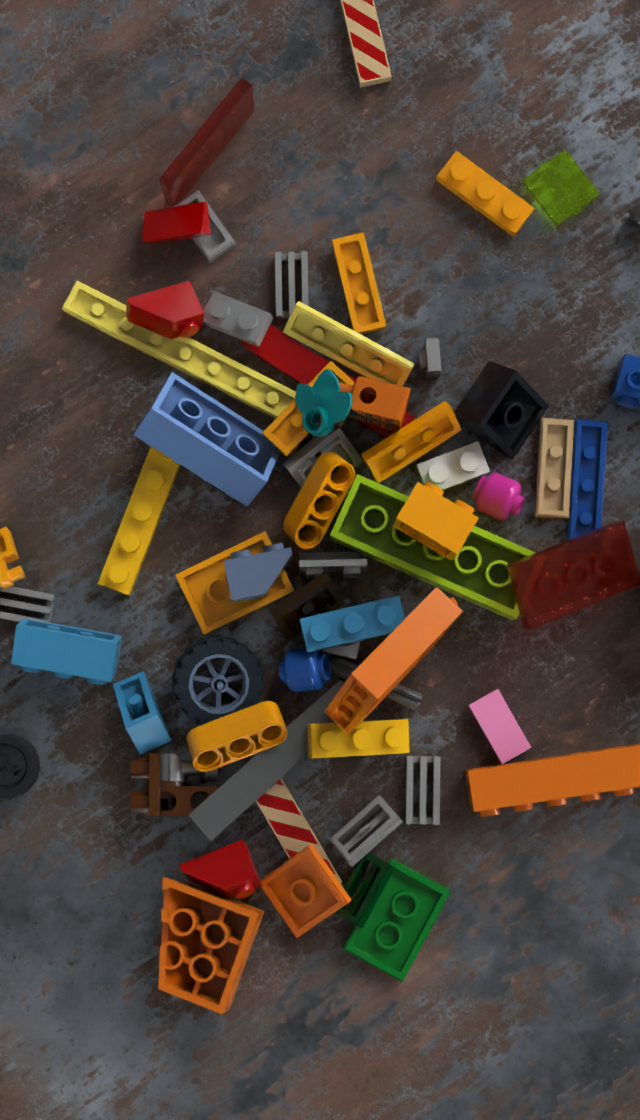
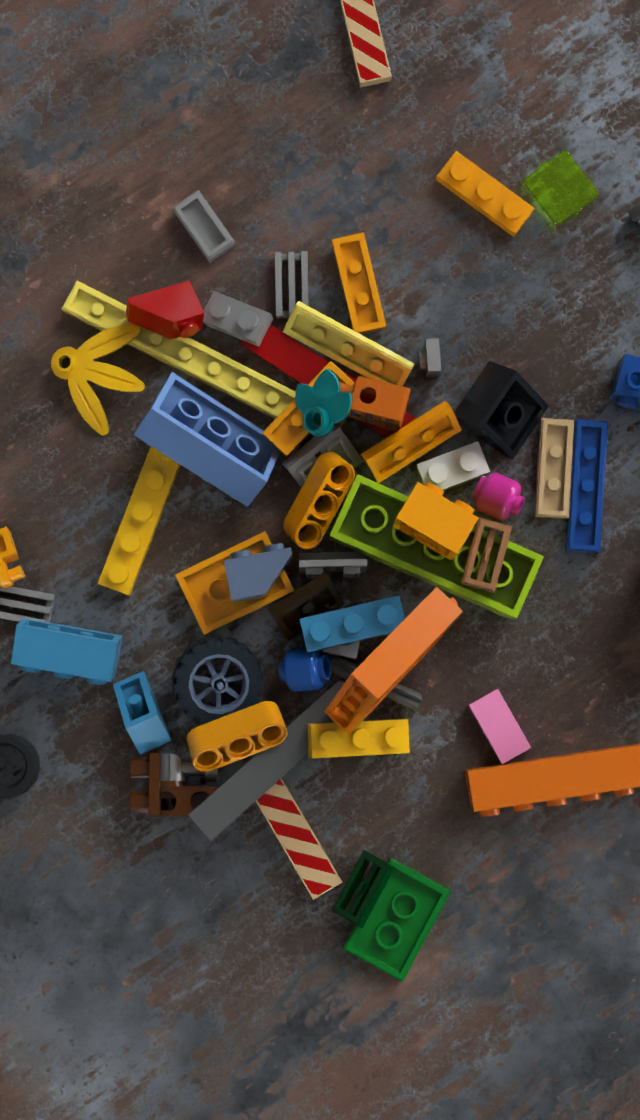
red slope [142,201,211,245] -> none
orange wedge [158,877,265,1015] -> none
clear red tile [159,78,255,207] -> none
red slope [179,839,262,899] -> none
orange tile [260,843,352,938] -> none
light grey tile [329,795,403,867] -> none
light grey tile [405,756,441,825] -> none
clear red tile [507,520,640,630] -> none
none -> yellow plant [51,324,145,436]
none -> medium nougat tile [461,517,512,593]

